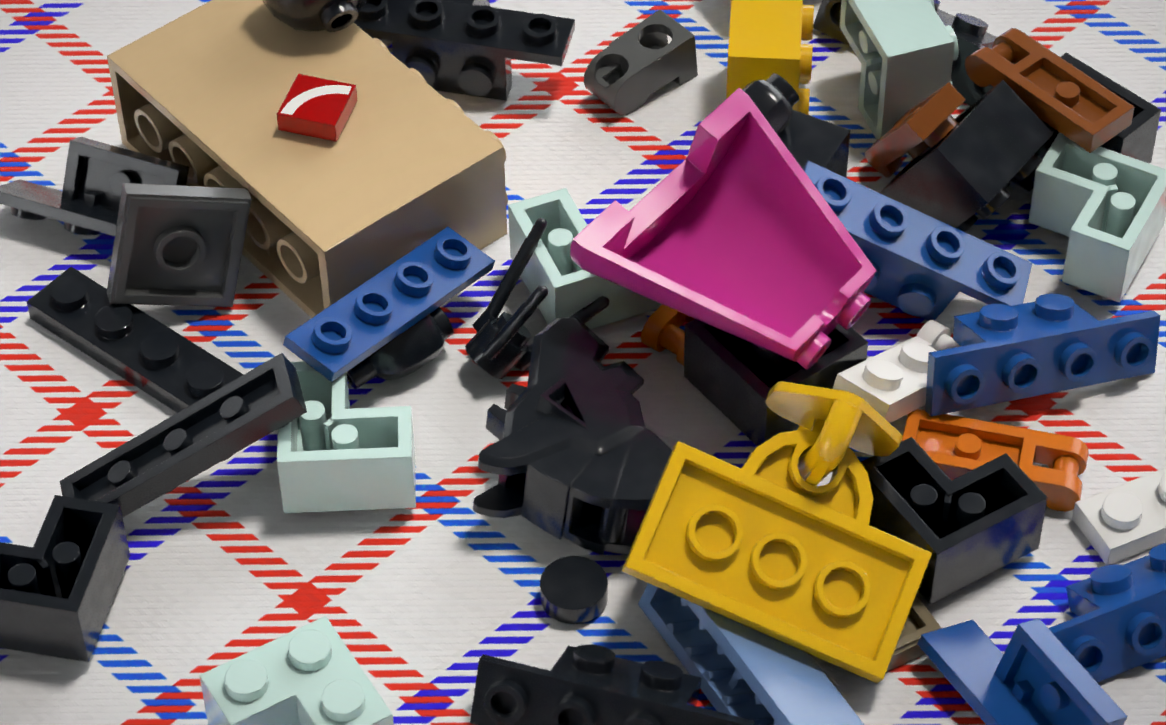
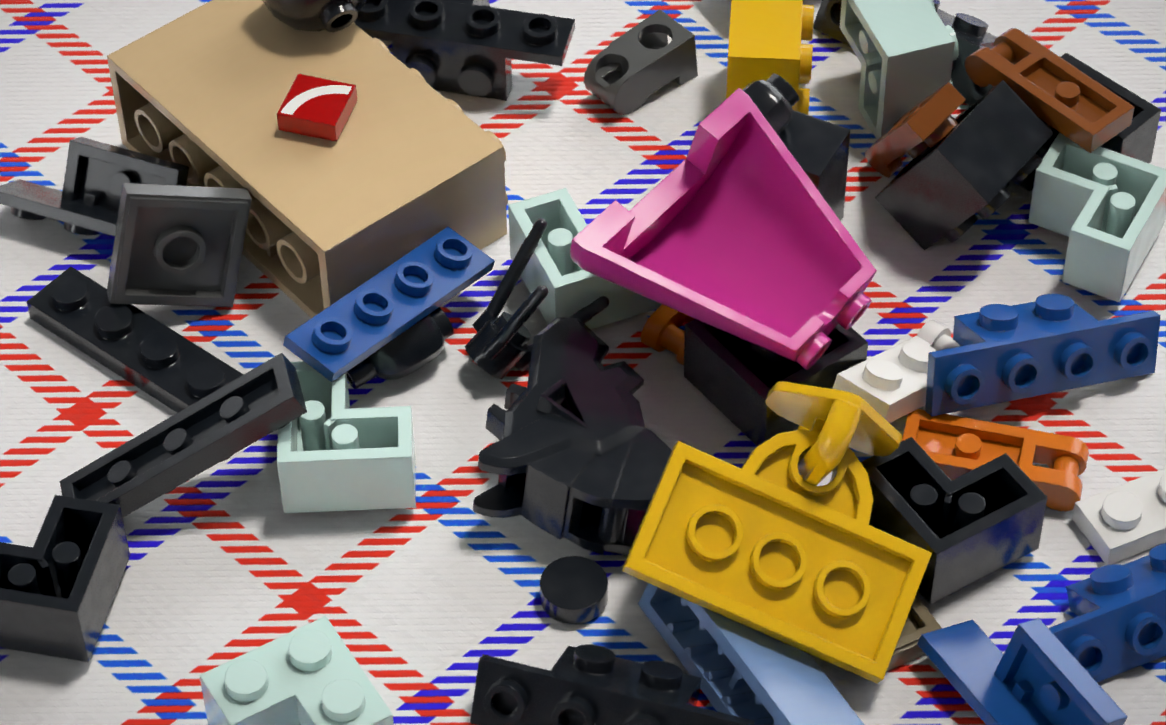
blue bracket [803,161,1032,321] -> none

